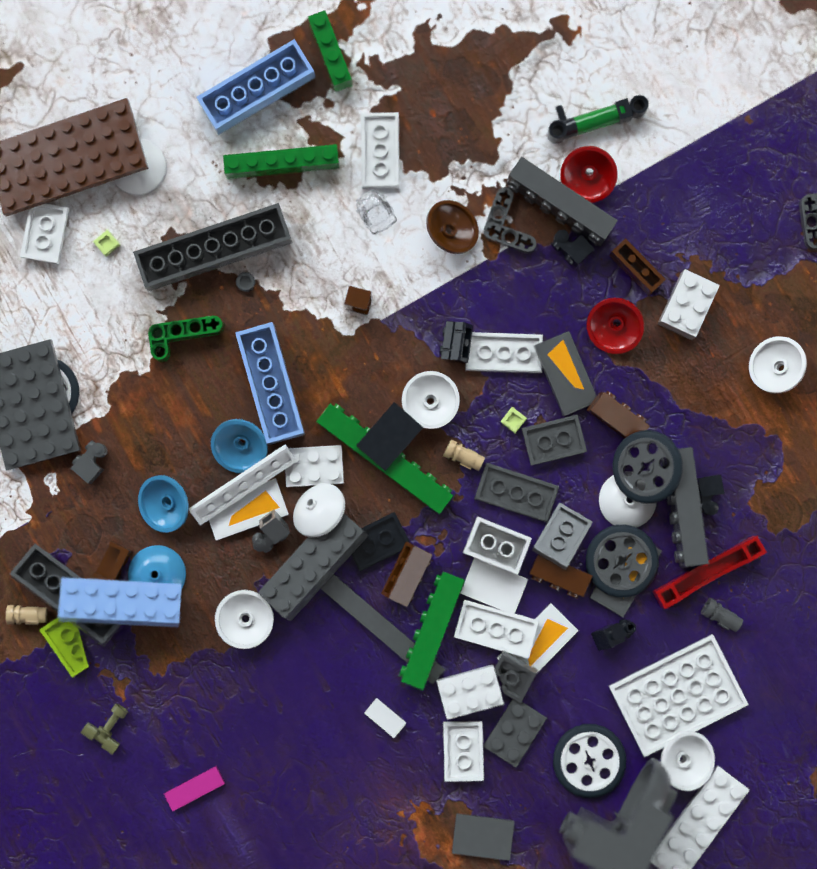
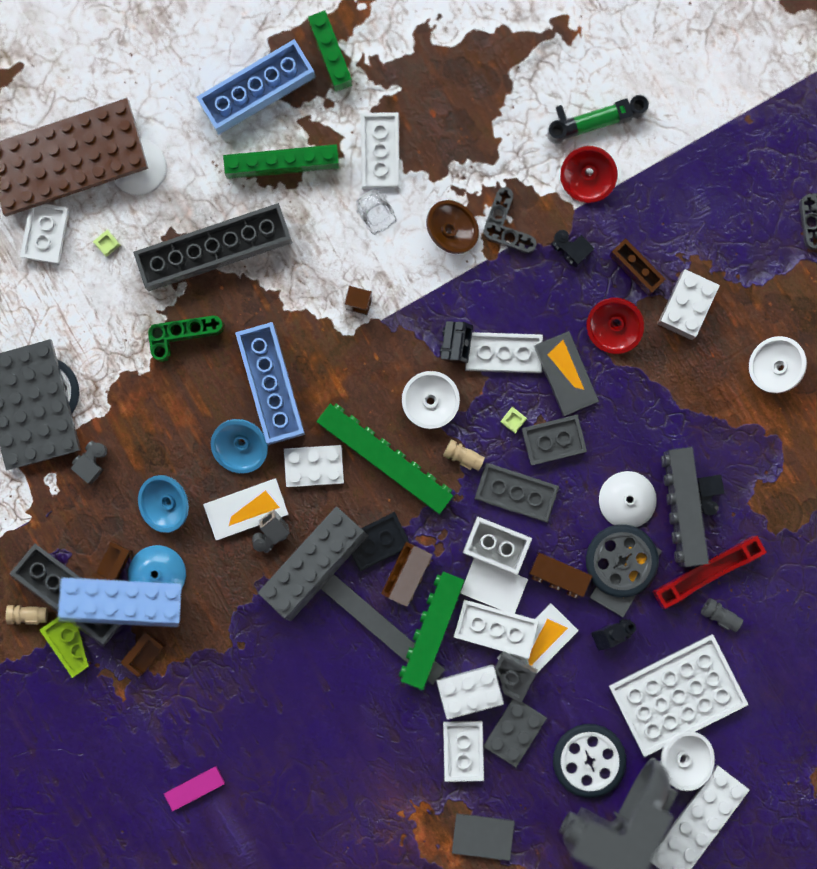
olive bar [80,703,128,755] -> none
white plate [189,444,297,525] -> none
white dish [215,590,274,649] -> none
dark grey tile [236,272,256,292] -> none
white dish [293,484,345,537] -> none
black tile [356,402,423,471] -> none
white tile [364,698,406,738] -> none
dark grey brick [507,157,618,247] -> none
plate [532,502,593,570] -> none
reddish brown brick [587,391,650,439] -> none
wedge [612,430,682,504] -> none
none -> reddish brown panel [120,631,166,677]

